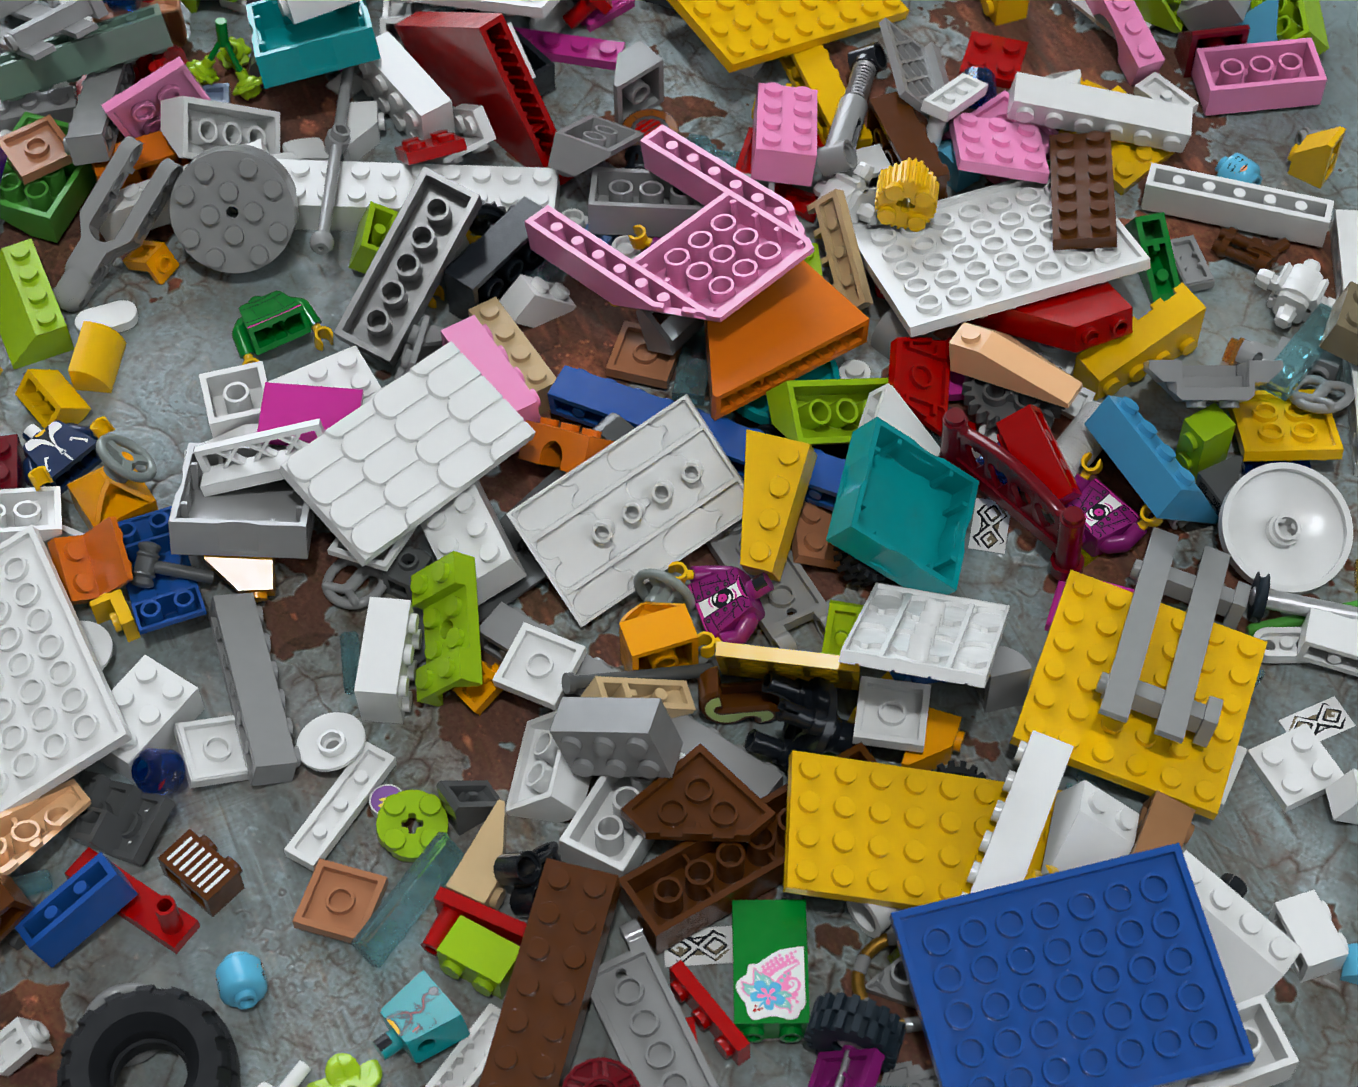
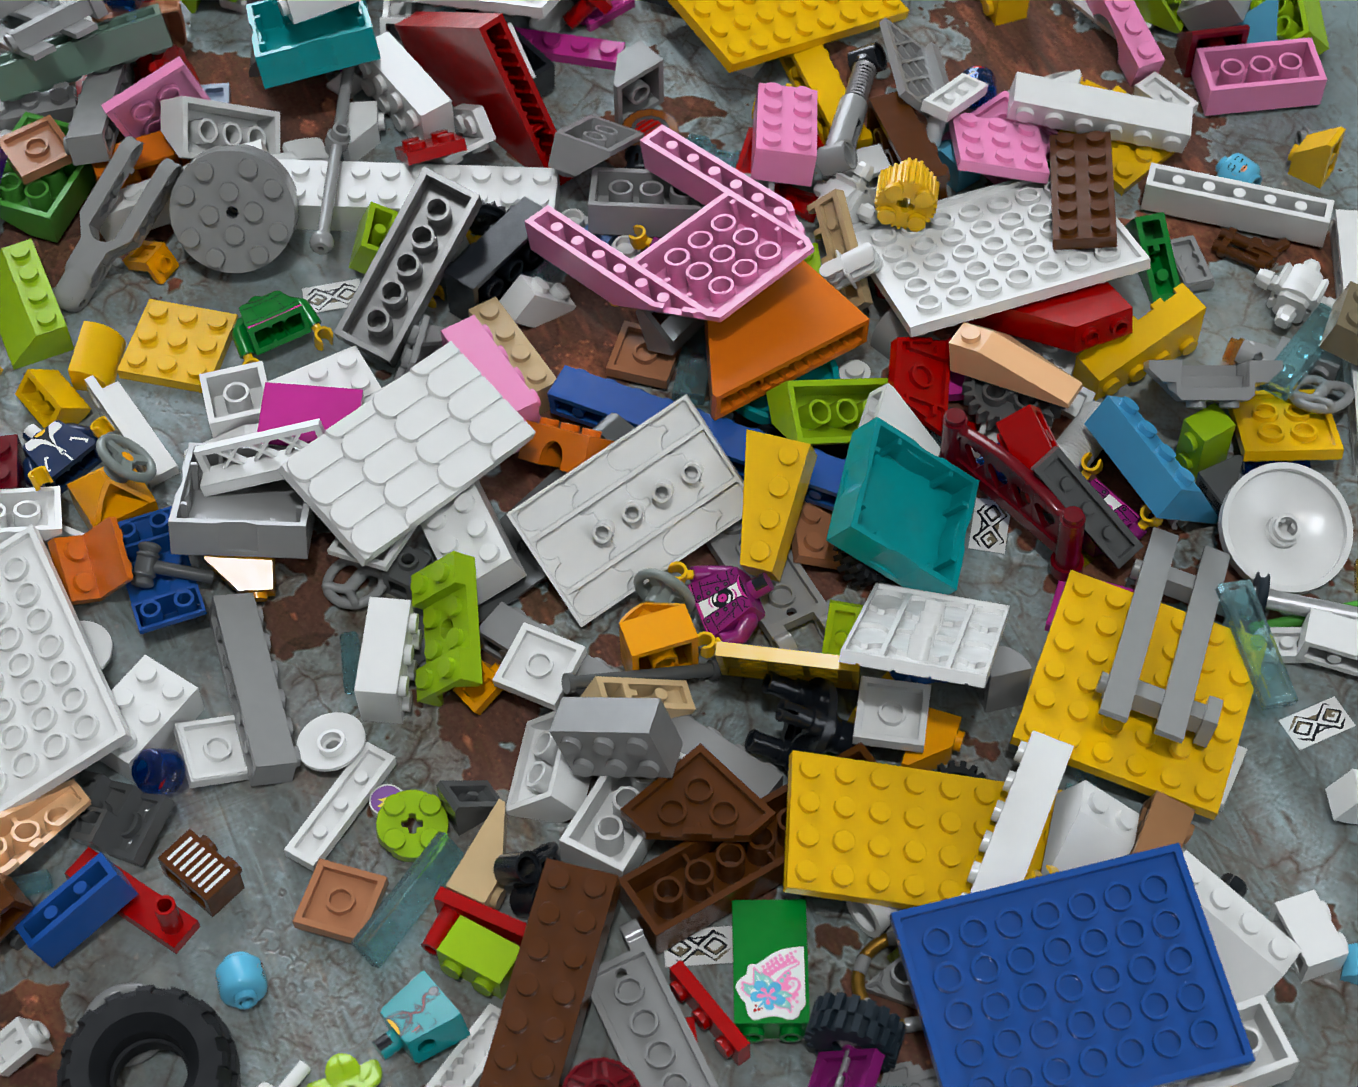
white tile [75,300,139,334] -> none
yellow bracket [89,589,141,642] -> none
lime plant [186,17,263,100] -> none
reddish brown animal [698,666,780,724] -> none
red plate [959,31,1029,89] -> none
white plate [1245,723,1344,813] -> none
none -> white fence [84,375,180,488]
none -> yellow plate [117,299,239,393]
none -> white sticker [302,279,360,313]
none -> white arm [819,242,884,290]
none -> dark grey plate [1030,446,1143,569]
none -> clear light blue tile [1215,579,1298,711]

